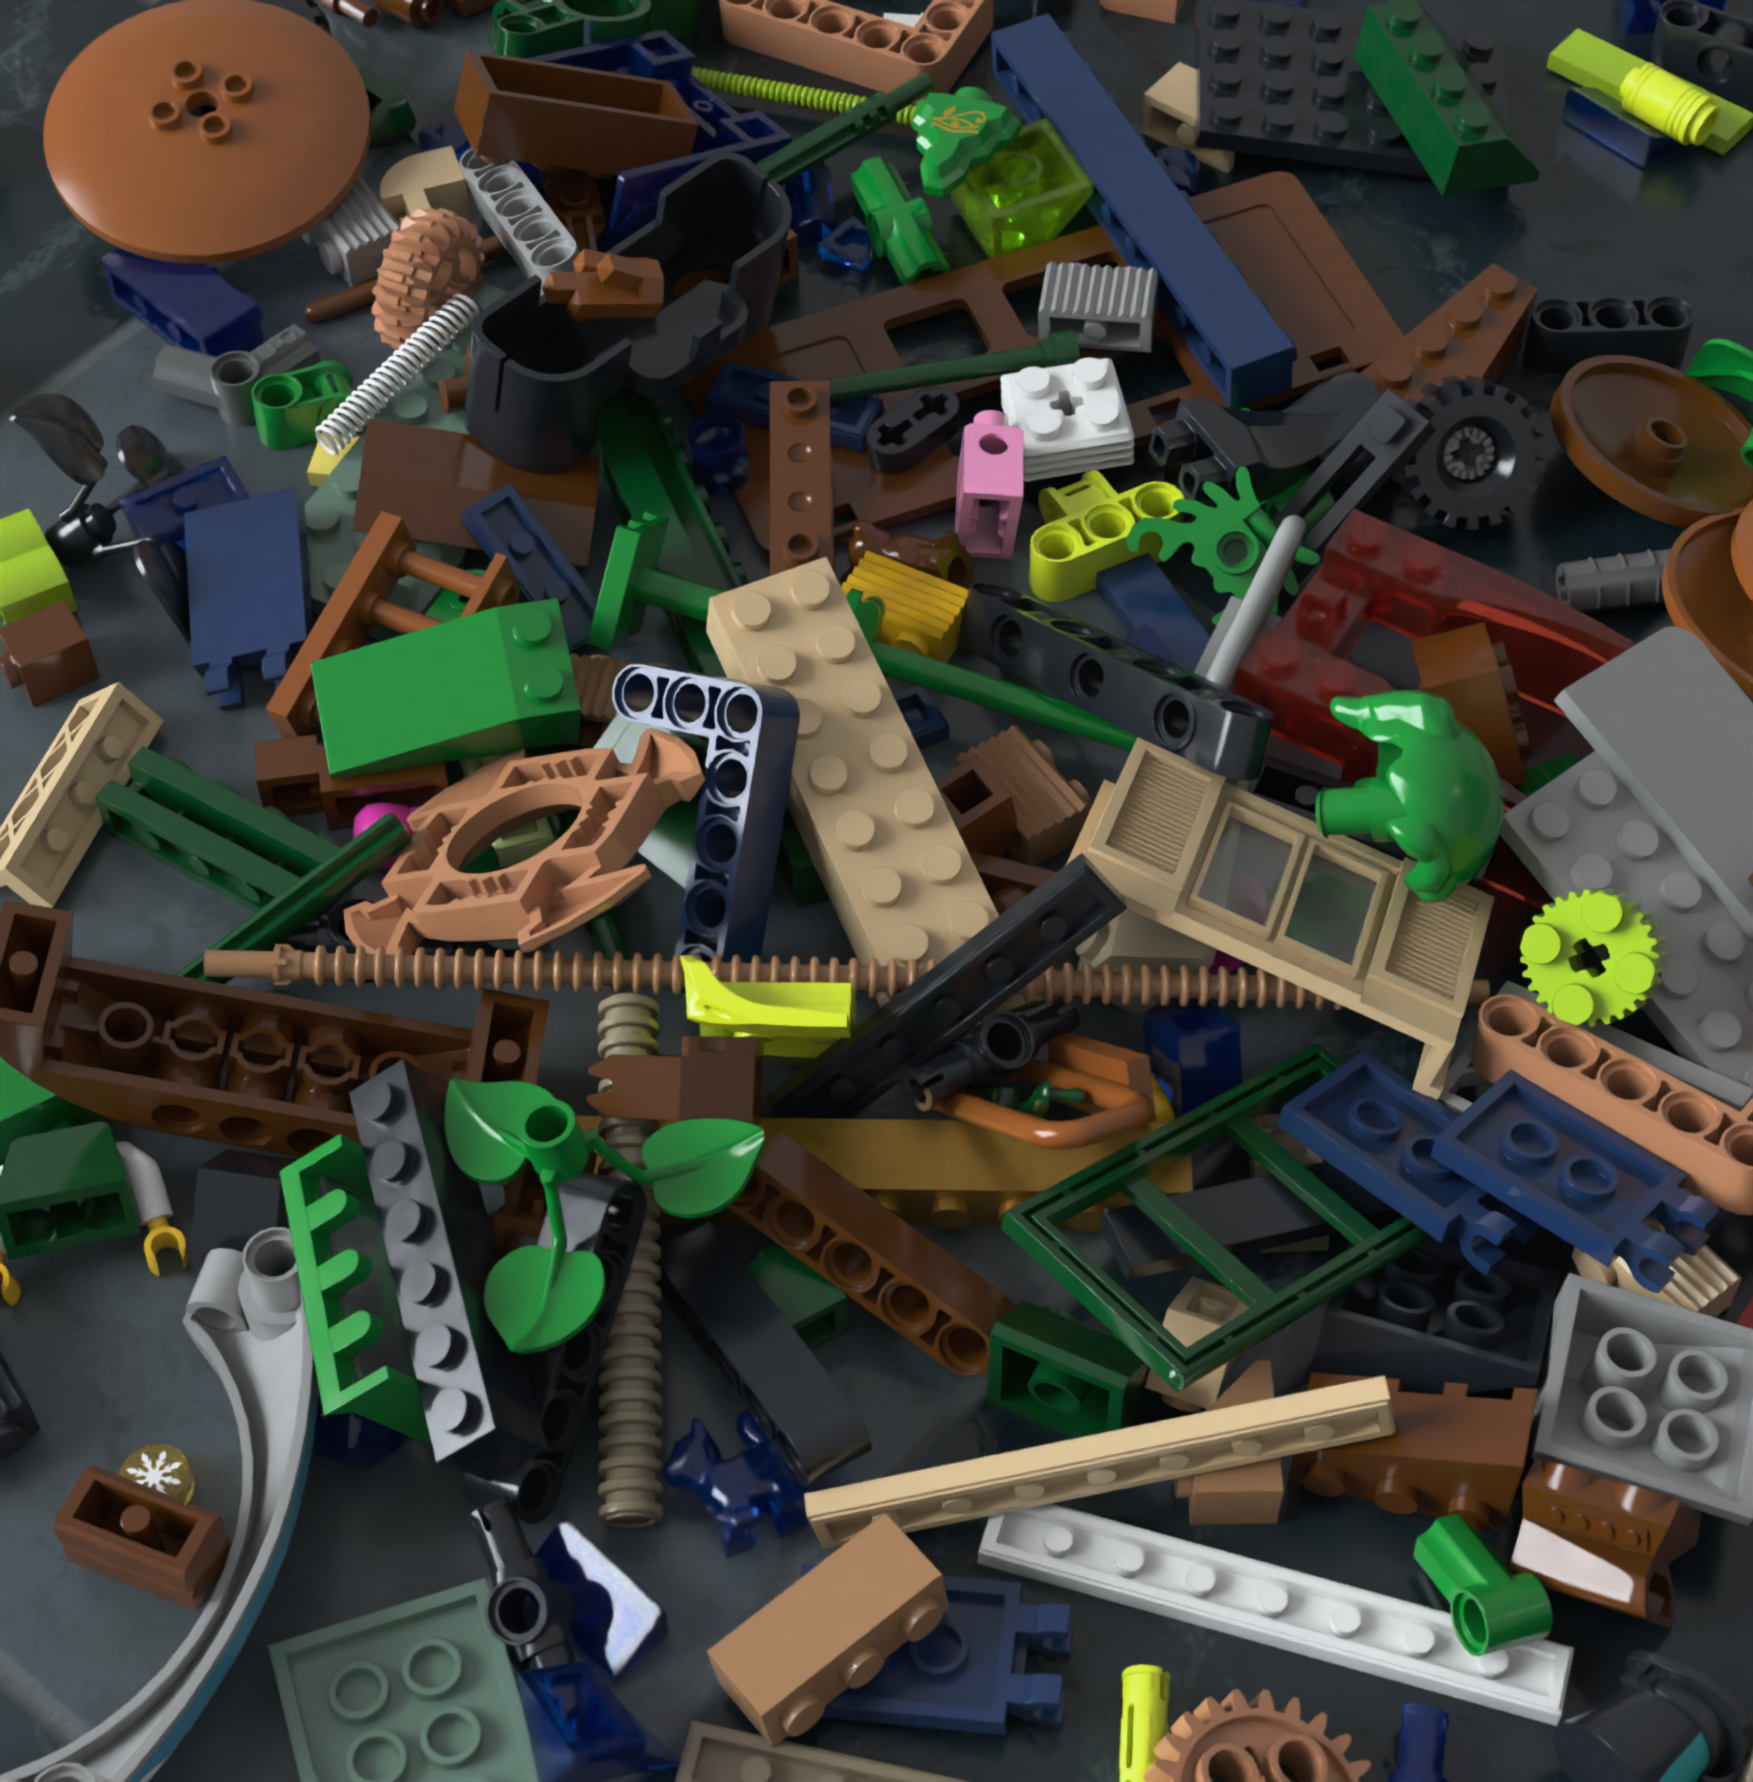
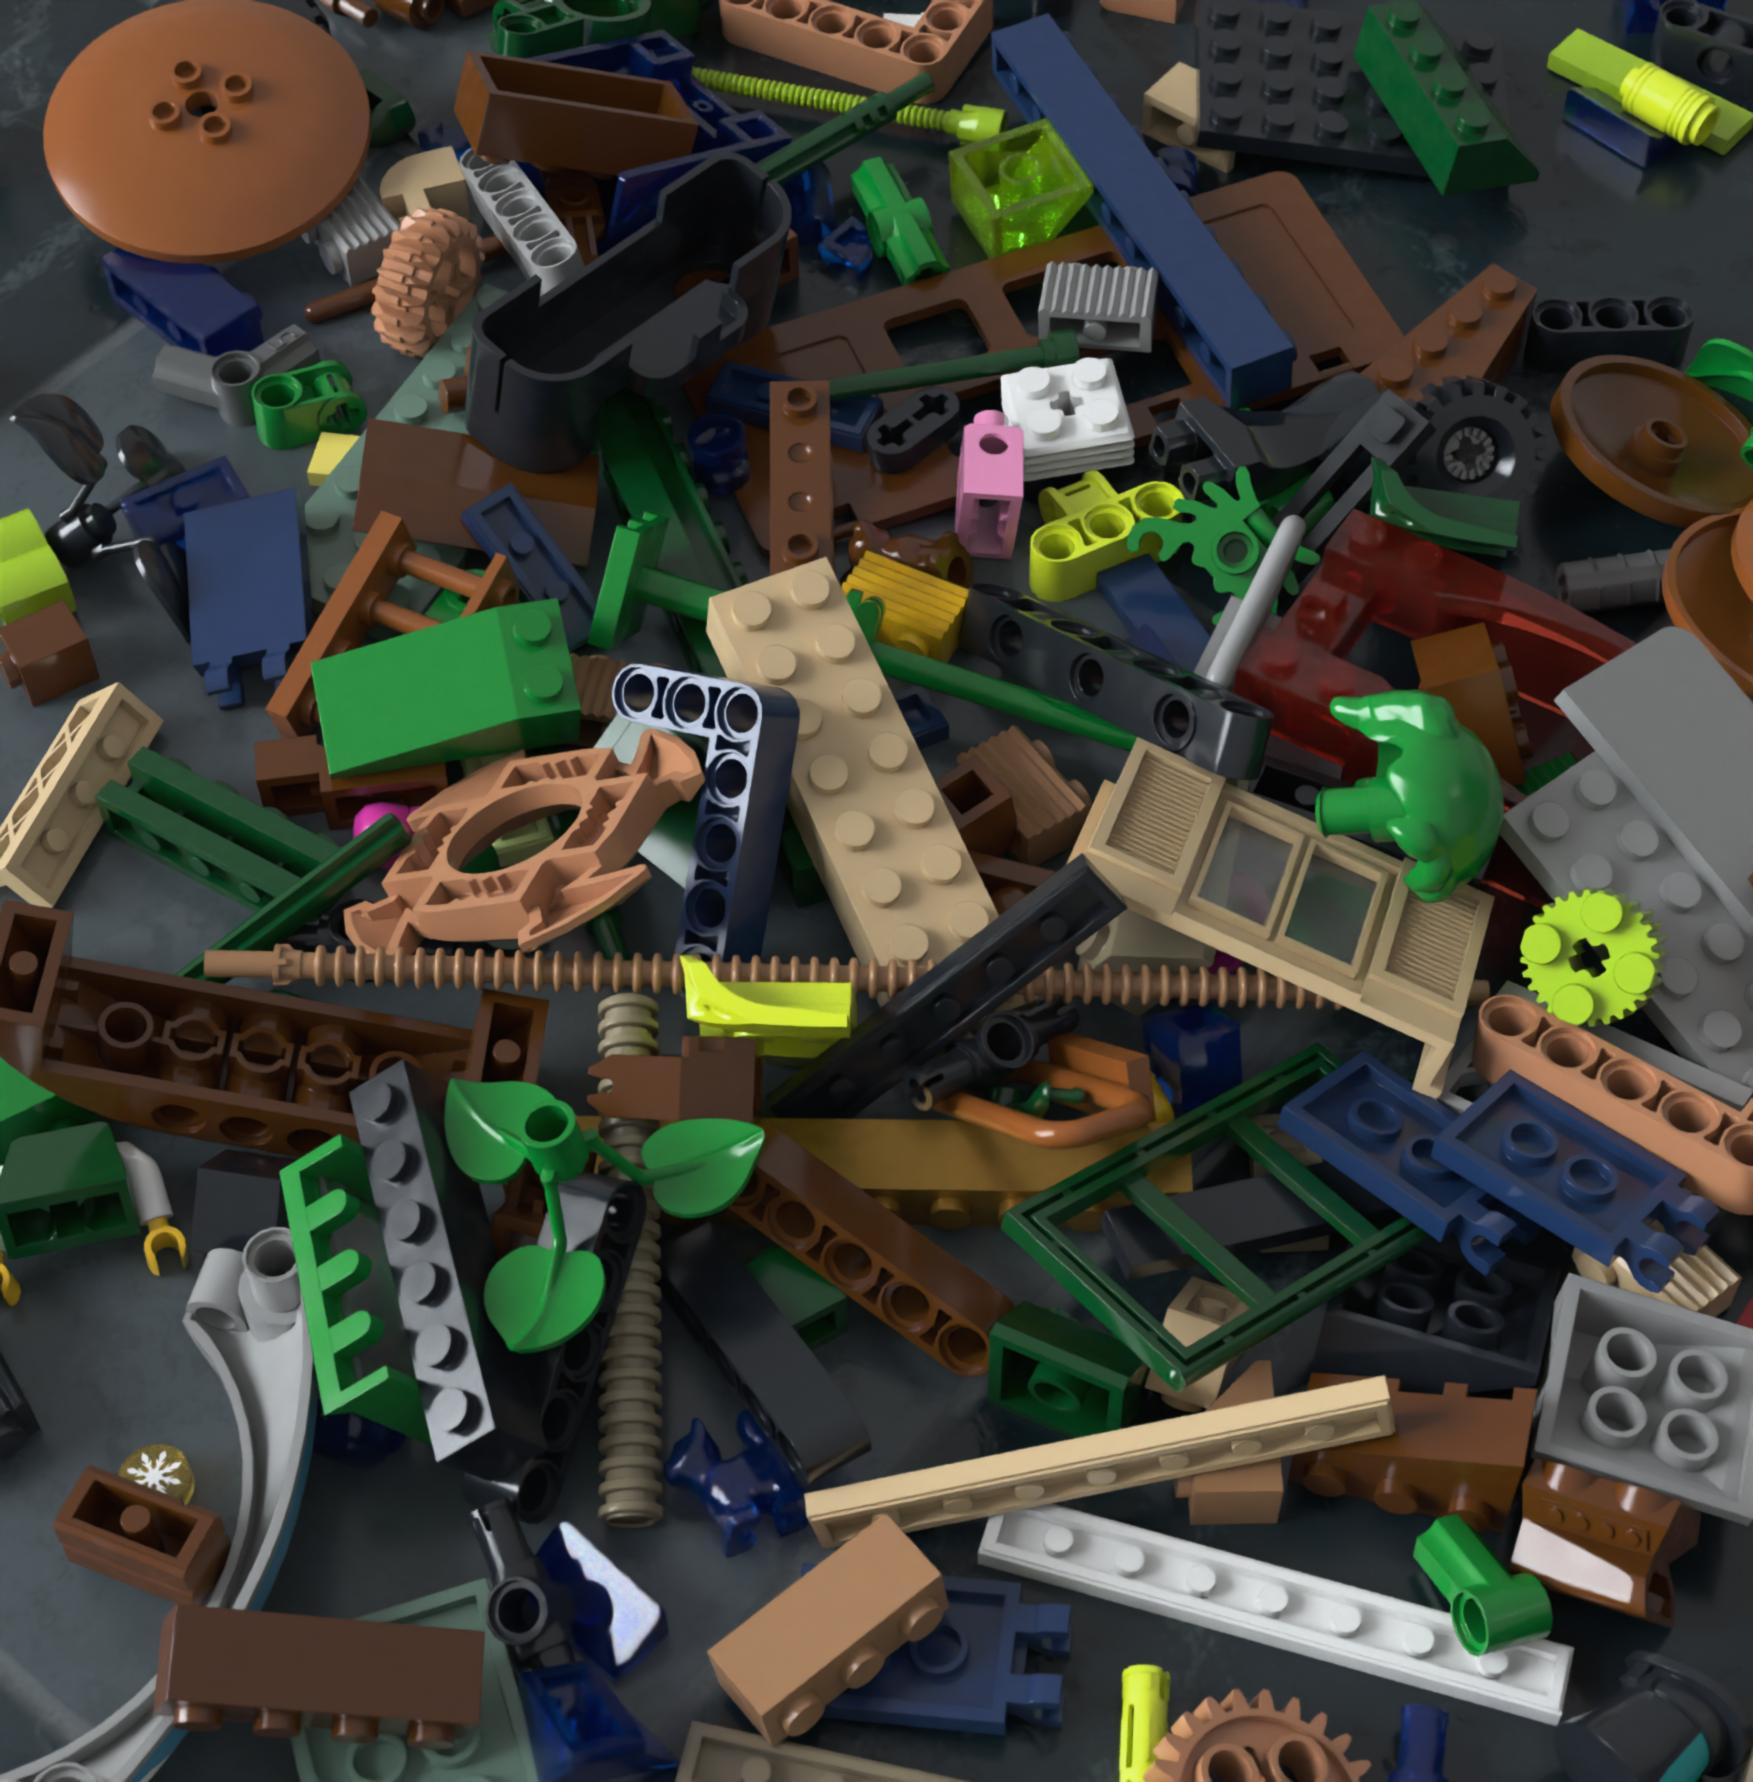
white piece [315,294,479,455] -> none
dark orange rock [542,249,664,323] -> none
green rock [912,87,1022,199] -> none
none -> reddish brown brick [153,1604,485,1750]
none -> dark green piece [1369,457,1520,560]

